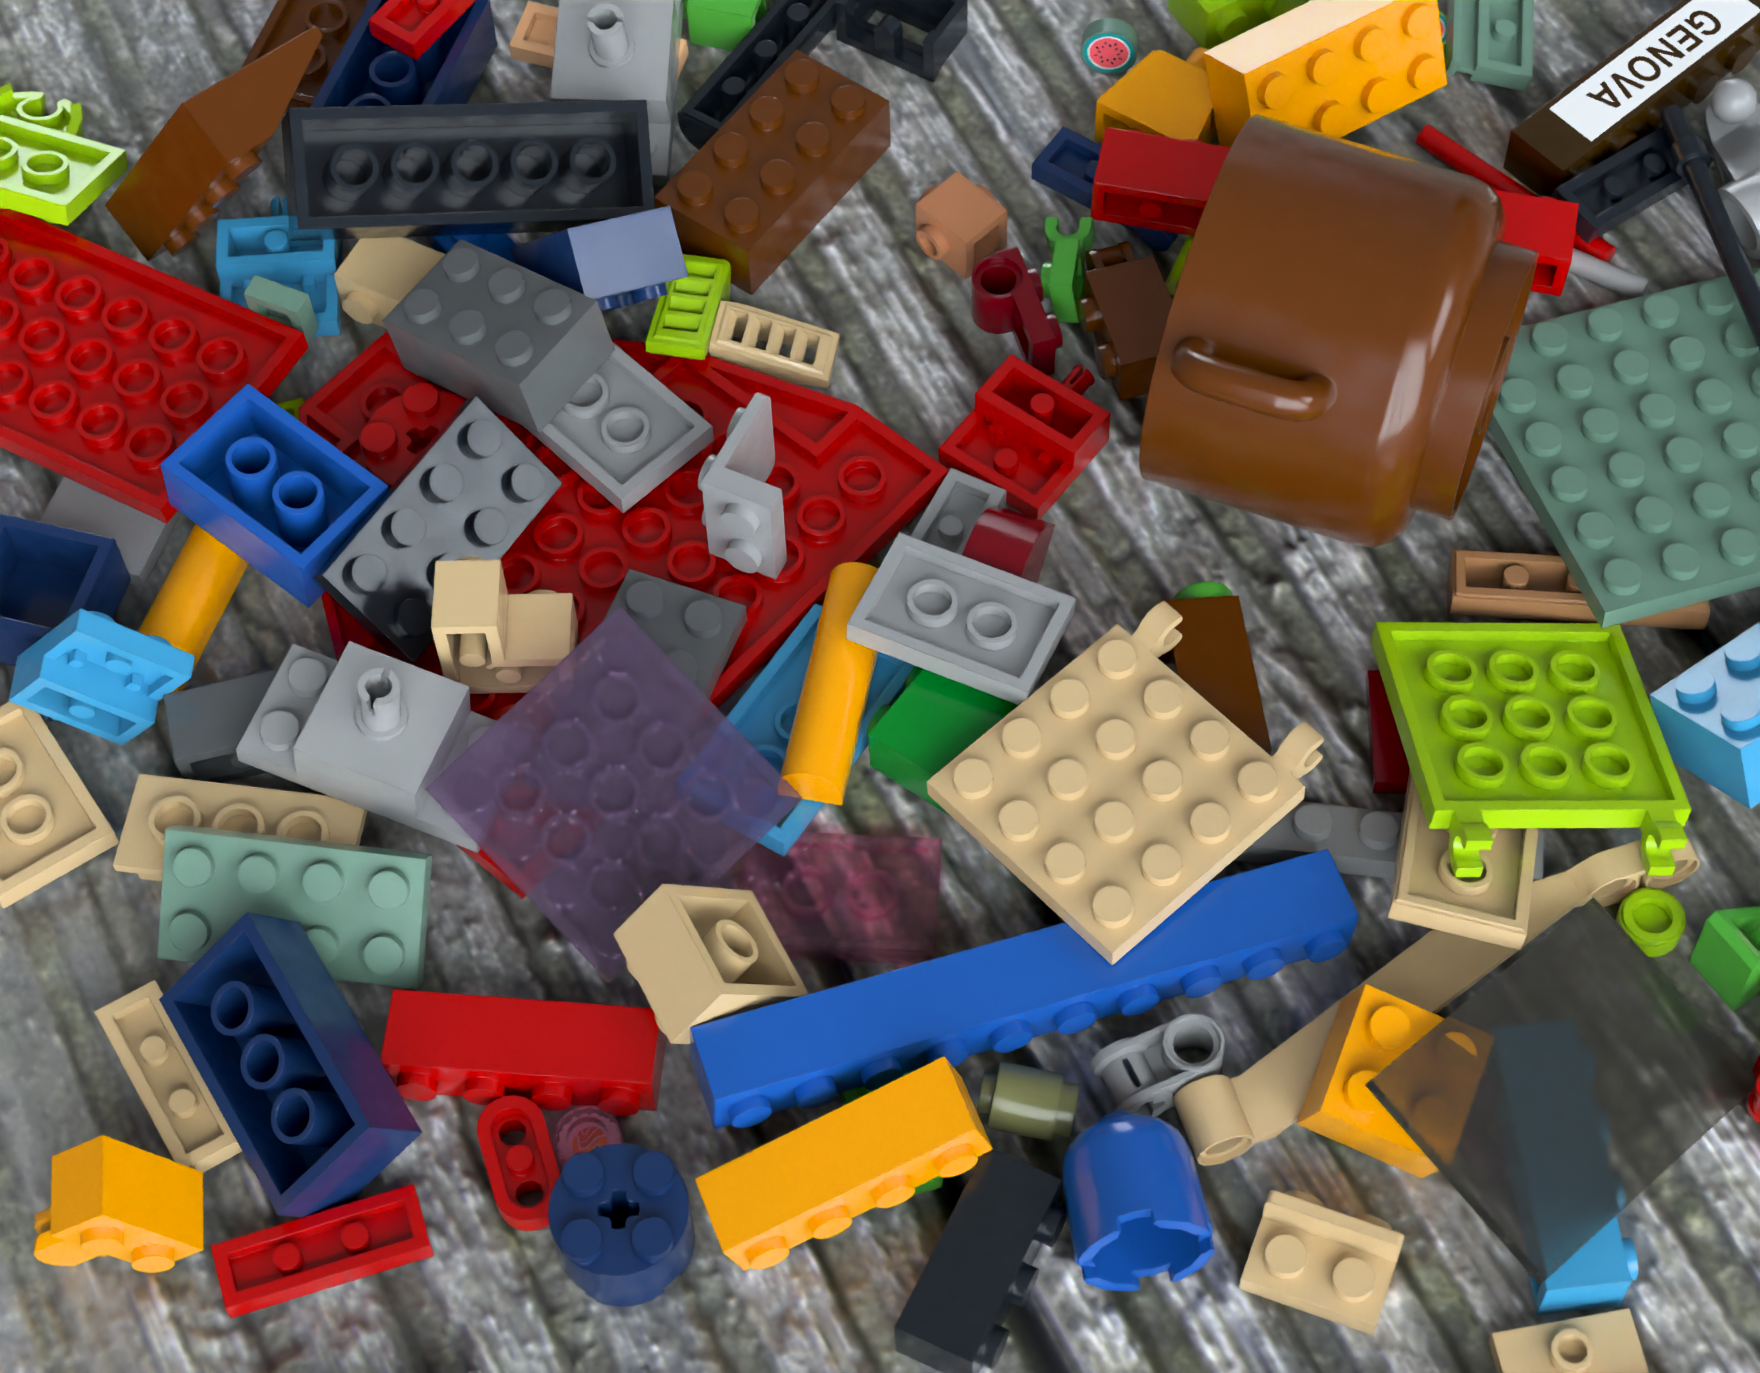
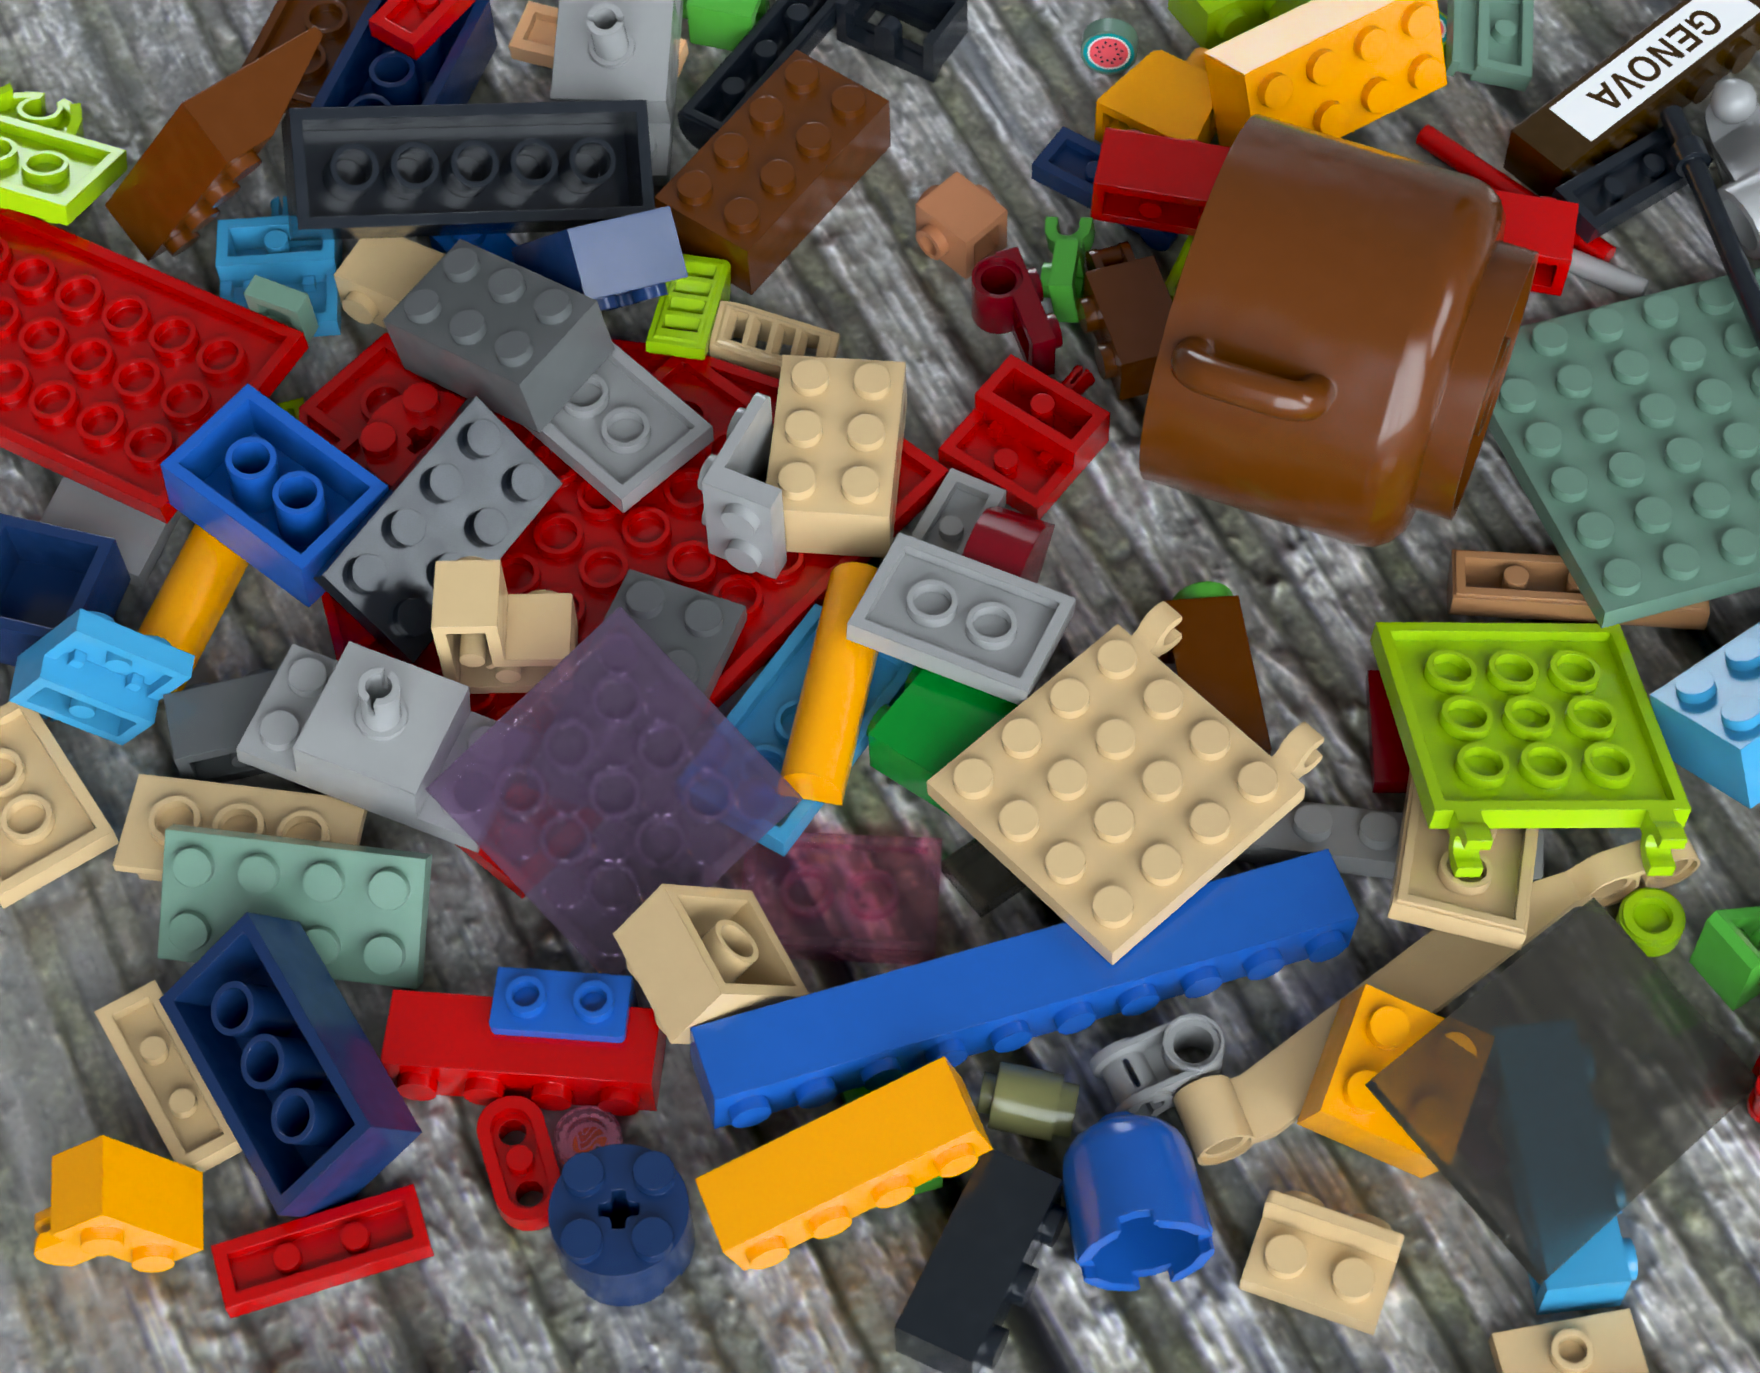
none -> blue bracket [489,967,638,1043]
none -> tan brick [766,355,907,558]
none -> clear smoke tile [941,838,1027,918]

